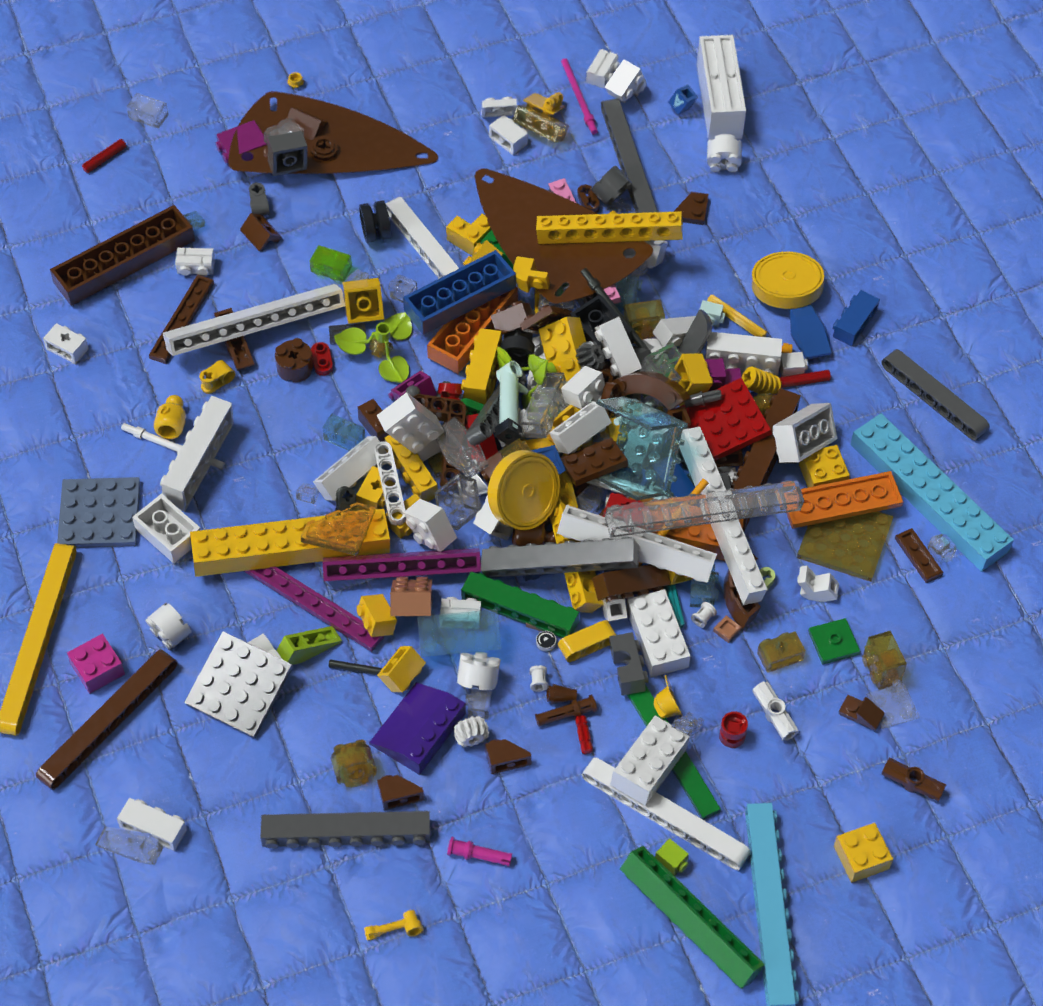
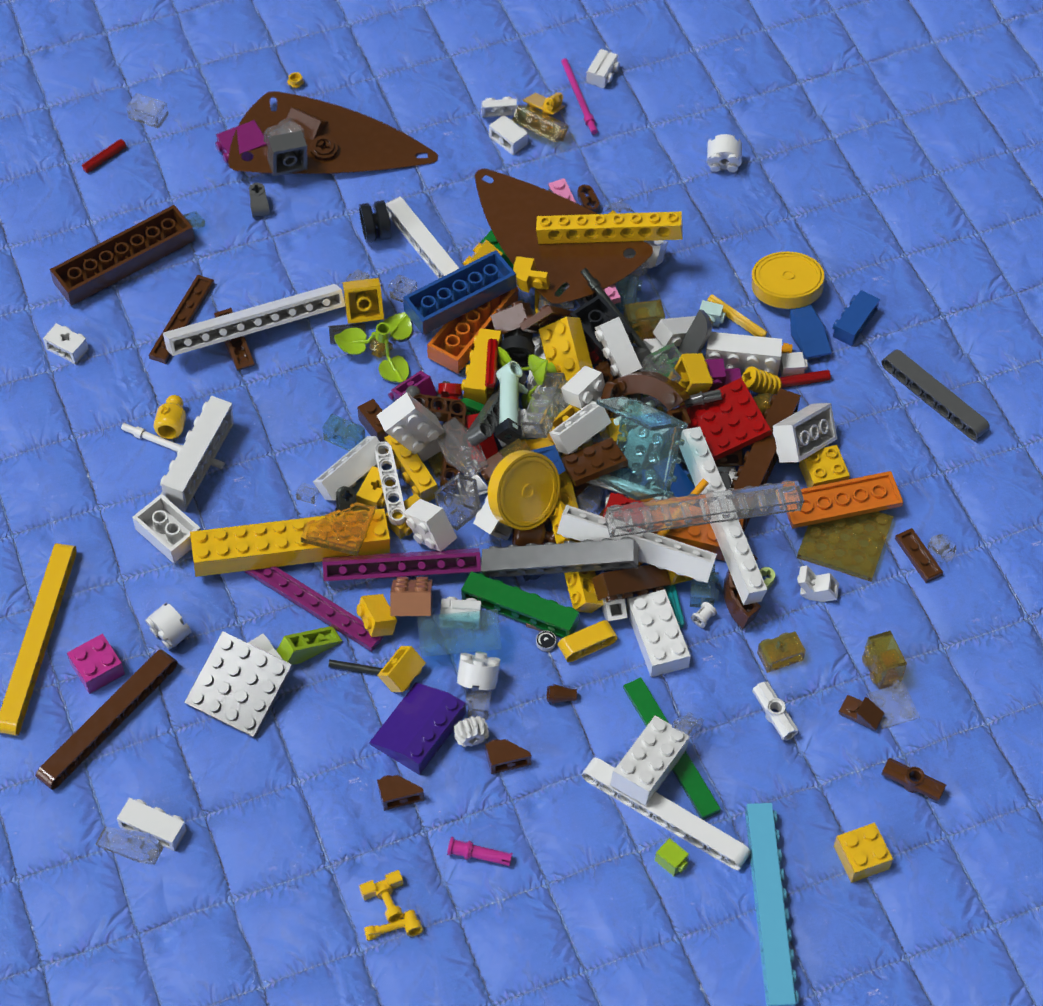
sand blue plate [57,477,140,548] -> none
white brick [175,248,215,276] -> none
yellow piece [199,360,236,394] -> none
reddish brown panel [240,213,282,251] -> none
dark grey brick [260,811,430,849] -> none
reddish brown brick [275,338,313,383] -> none
clear neon green brick [310,245,352,282] -> none
red plate [311,342,333,376] -> none
clear yellow brick [331,740,377,787] -> none
yellow brick [446,214,491,255] -> none
white bush [530,665,548,692] -> none
reddish brown pin [535,694,597,727] -> none
red axle [575,715,593,754] -> none
dark grey gear [576,341,606,371] -> none
dark grey brick [591,165,632,207] -> none
dark grey beam [601,98,665,241] -> none
white brick [605,60,647,103] -> none
dark grey arch [609,632,648,695] -> none
green brick [620,846,765,989] -> none
yellow piece [654,675,683,718] -> none
blue brick [668,84,698,115] -> none
reddish brown wing [674,192,708,225] -> none
white brick [697,35,746,141] -> none
nougat tile [713,615,741,643] -> none
red wheel [719,712,748,748] -> none
green plate [808,618,860,664] -> none
medium azure brick [850,413,1014,572] -> none
none -> yellow bar [359,870,404,923]
none -> red axle [485,339,498,388]

